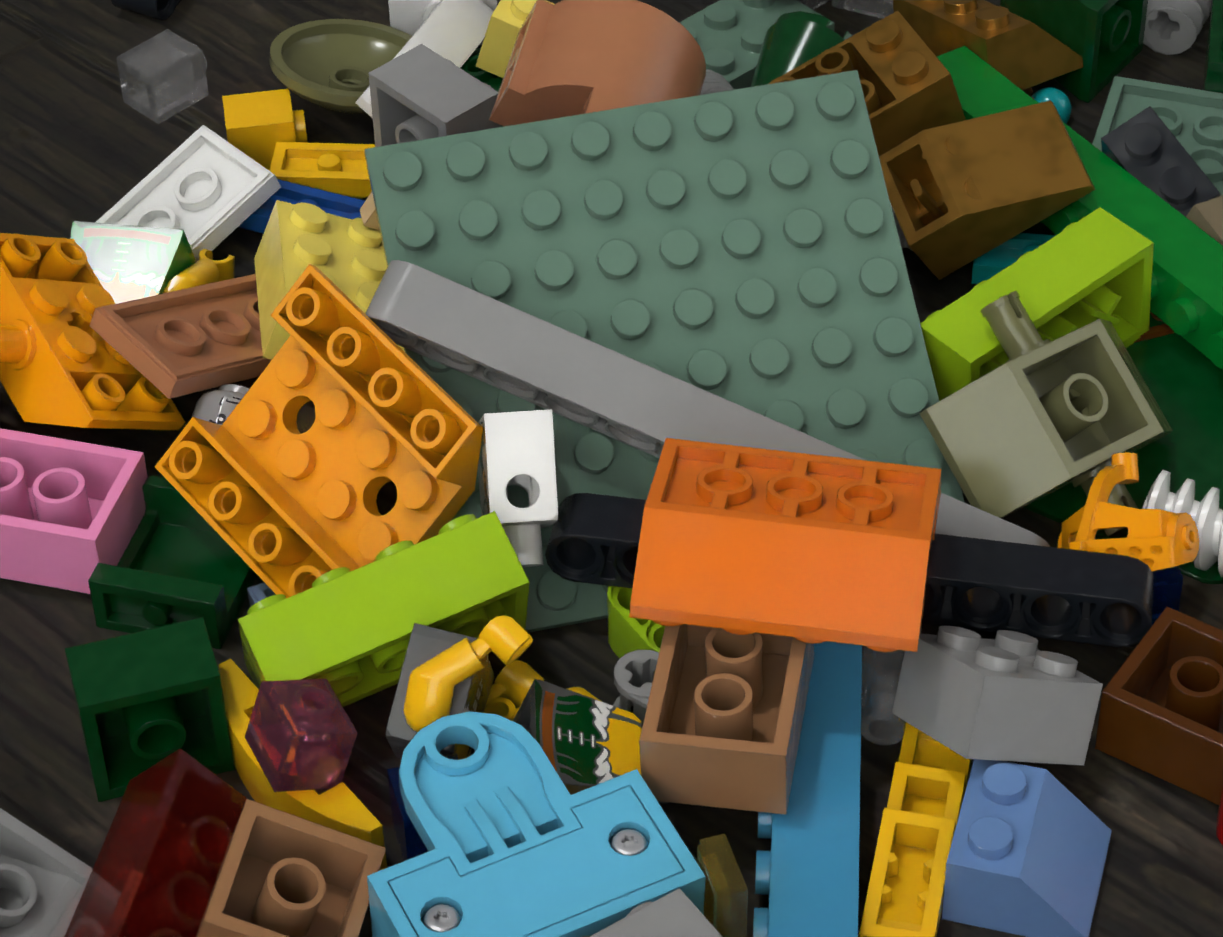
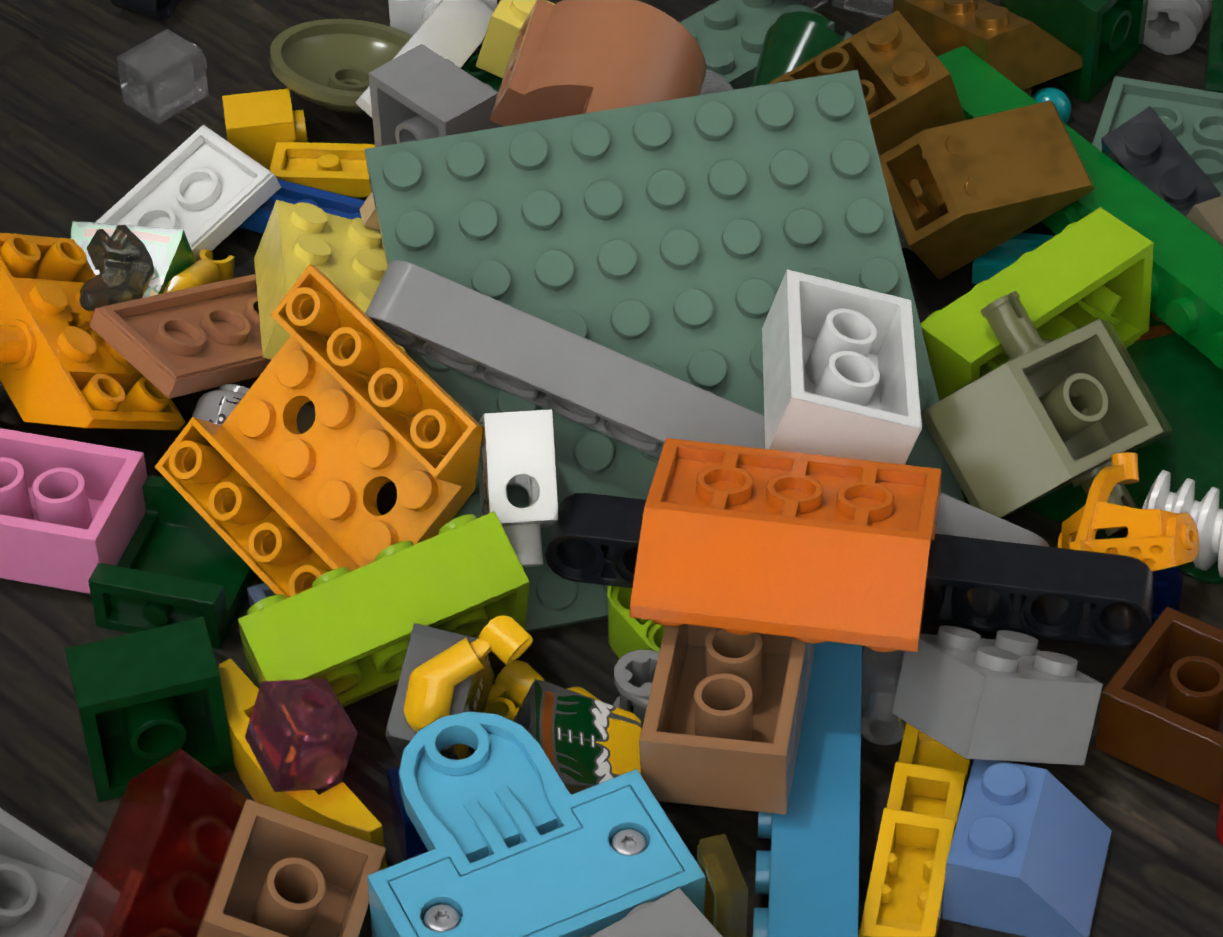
none -> clear smoke piece [79,224,154,312]
none -> white brick [762,269,922,465]

